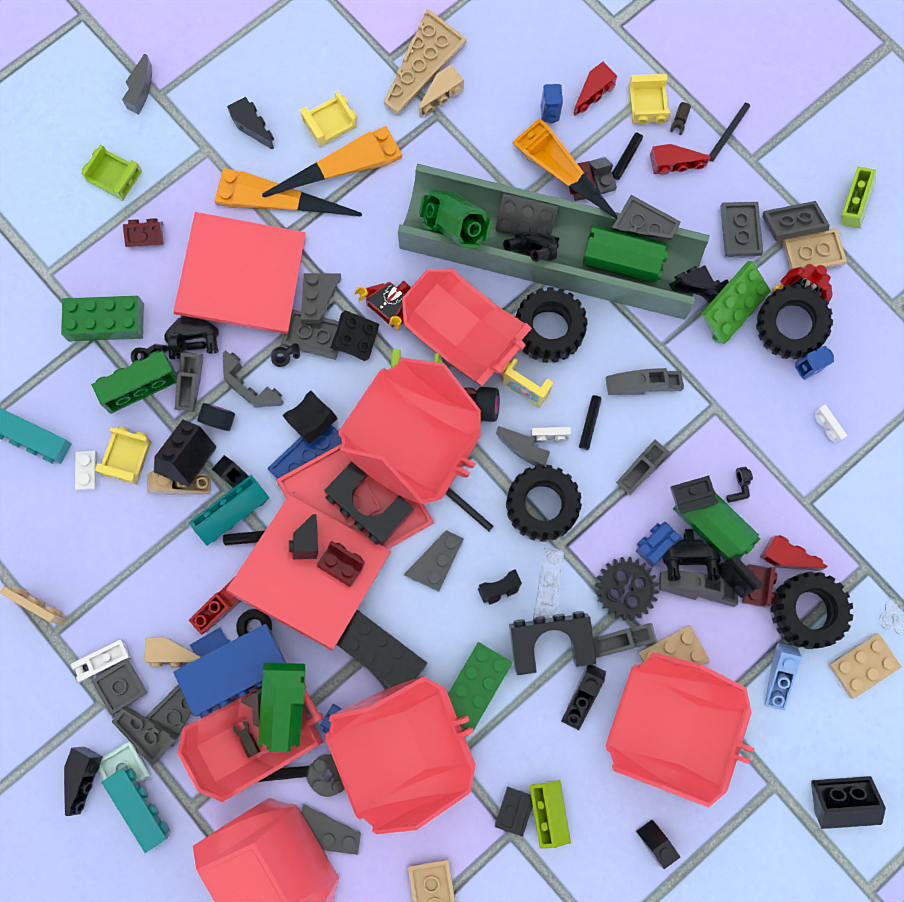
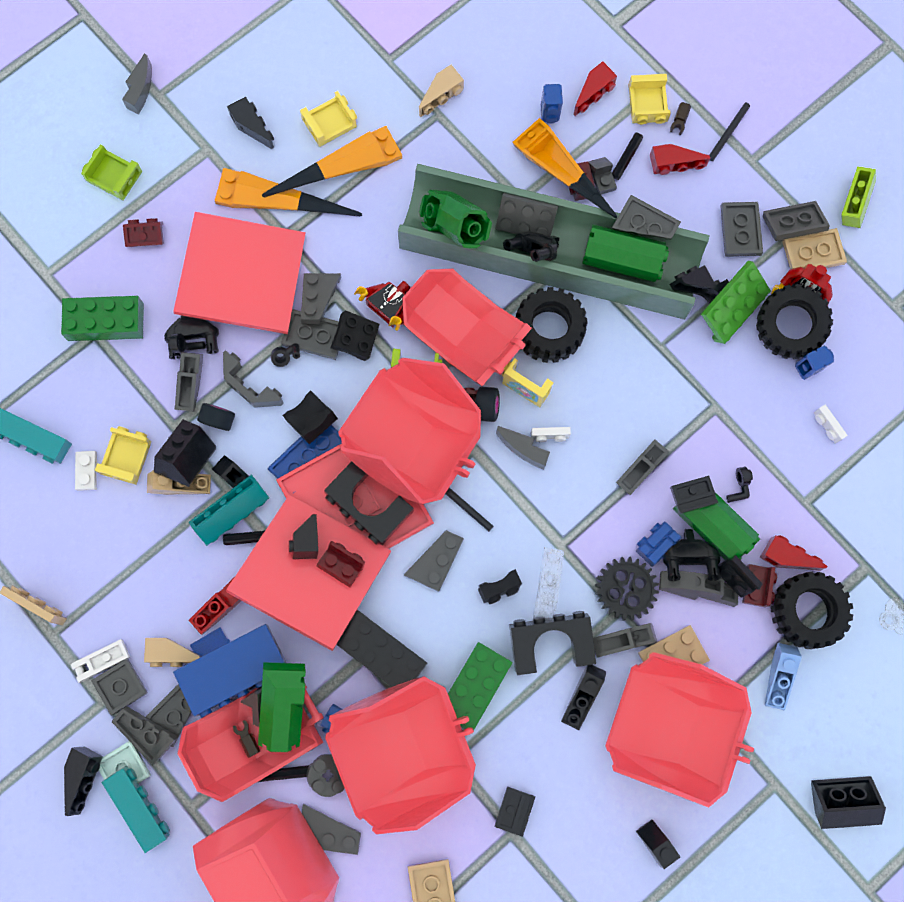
green brick [91,351,177,414] -> none
black plate [130,344,168,363] -> none
black tyre [236,609,272,637] -> none
tan wing [384,8,467,116] -> none
black tyre [506,465,582,542] -> none
lime brick [529,780,571,849] -> none
black axle [579,395,602,450] -> none
dark grey slope [605,368,684,395] -> none
tan plate [828,633,902,699] -> none

